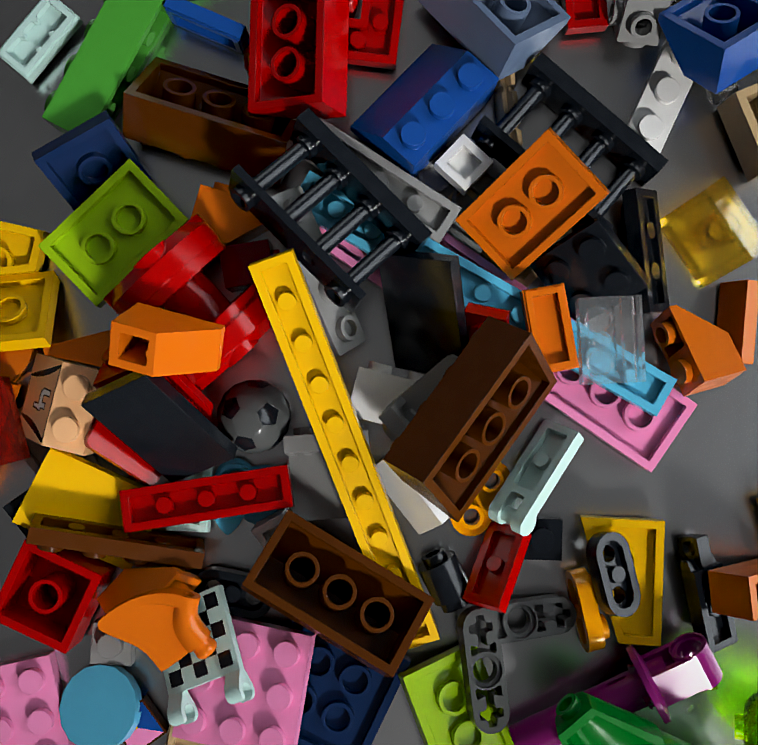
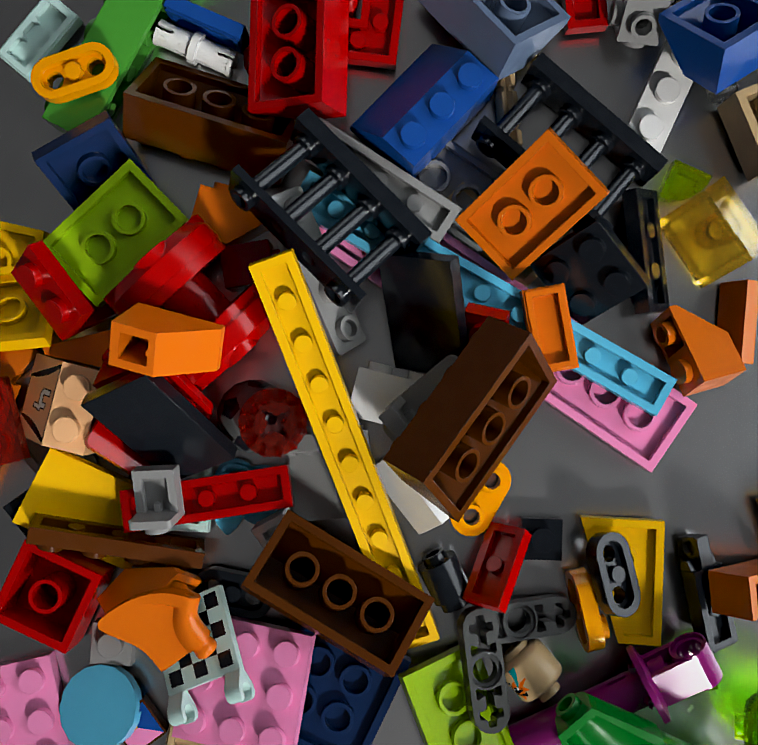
white plate [434,133,494,196] -> none
light aqua plate [488,418,584,536] -> none
clear plate [575,295,646,385] -> none
none -> red bracket [11,240,118,341]
none -> light orange plate [31,42,119,104]
none -> light grey bracket [128,464,185,535]
none -> white pin [153,19,239,78]
none -> clear red gear [238,388,308,457]
none -> tan head [503,639,562,703]
none -> clear neon green tile [657,160,713,203]

